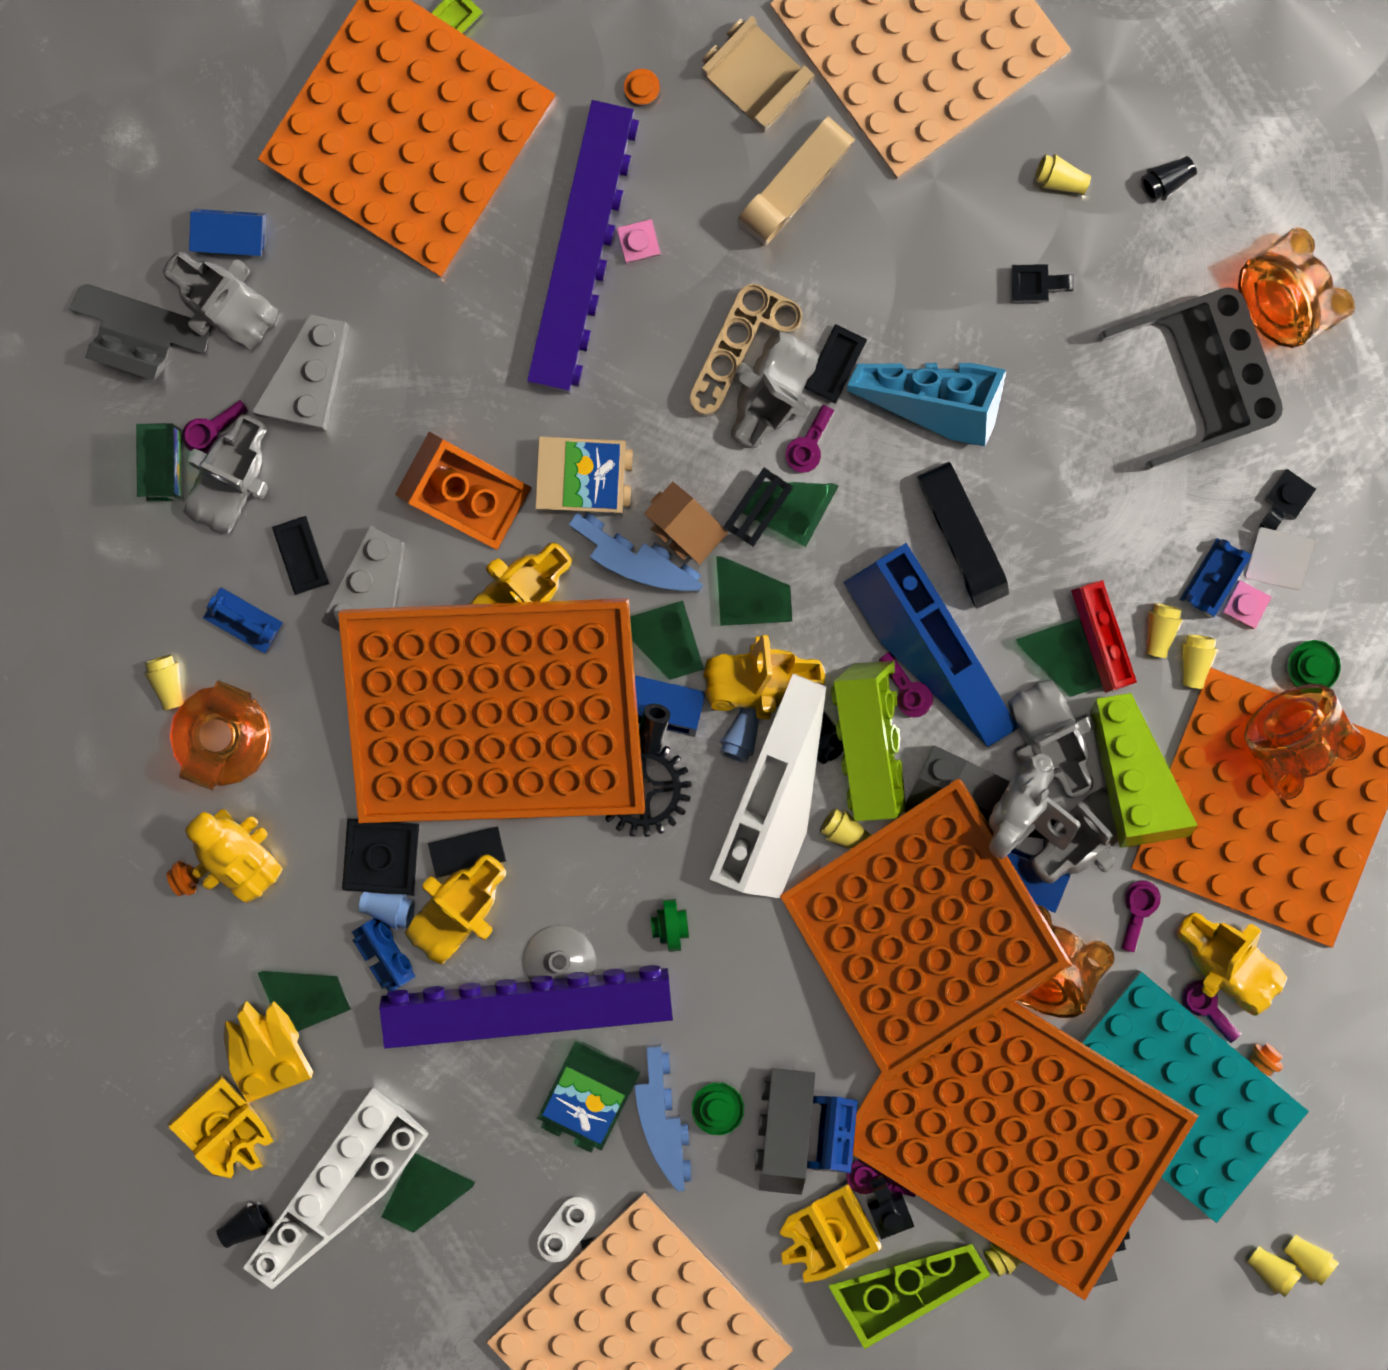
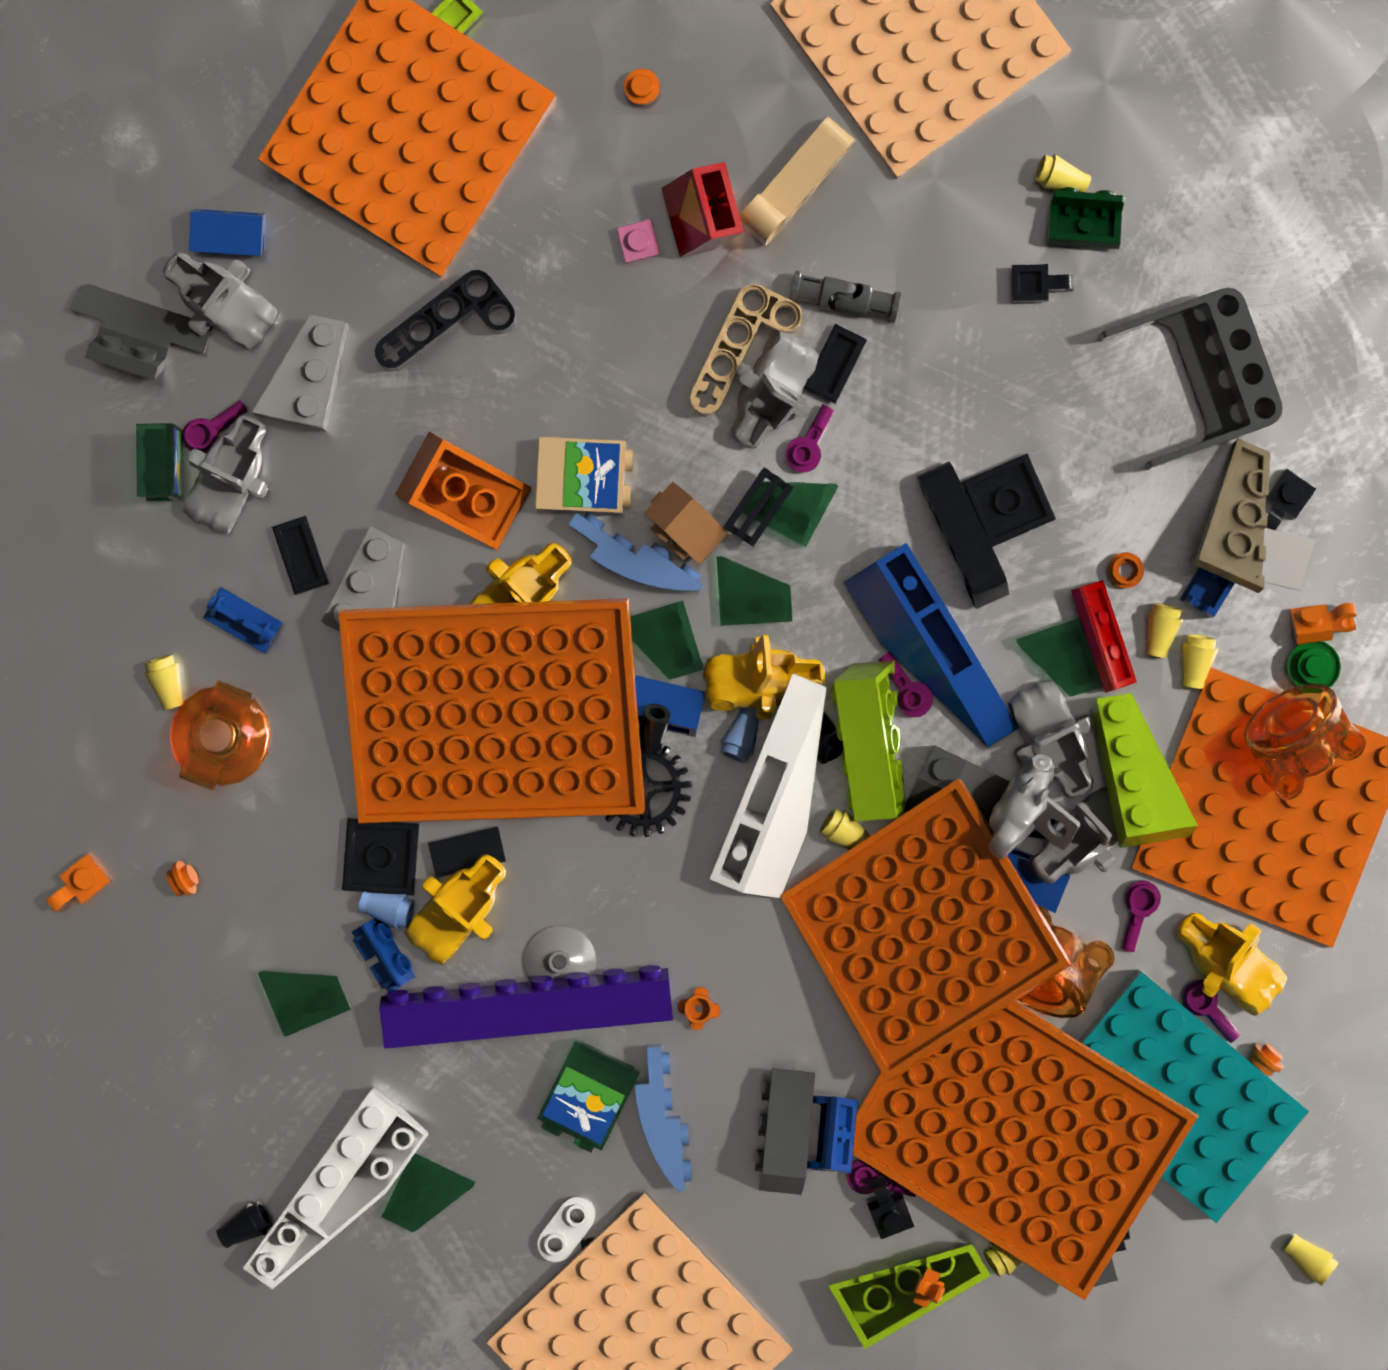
yellow plate [167,1074,274,1179] -> none
yellow piece [185,809,283,904] -> none
yellow plate [223,1001,313,1103] -> none
dark purple brick [527,100,640,394] -> none
green plate [650,898,689,952] -> none
green plate [692,1082,744,1136] -> none
tan panel [702,16,815,132] -> none
yellow plate [779,1183,882,1283] -> none
dark azure wedge [847,363,1006,446] -> none
black cone [1141,156,1197,202] -> none
bright pink plate [1222,580,1272,629] -> none
clear orange piece [1238,227,1356,348] -> none
light yellow cone [1247,1246,1302,1297] -> none
none -> orange plate [46,853,111,912]
none -> black beam [375,270,516,371]
none -> red brick [661,162,744,257]
none -> orange plate [677,987,720,1030]
none -> dark grey piece [789,270,901,323]
none -> orange plate [913,1268,945,1308]
none -> black tile [961,453,1056,547]
none -> dark green bracket [1047,187,1125,249]
none -> orange plate [1108,552,1144,588]
none -> dark tan wing [1193,438,1270,593]
none -> orange plate [1290,603,1356,644]

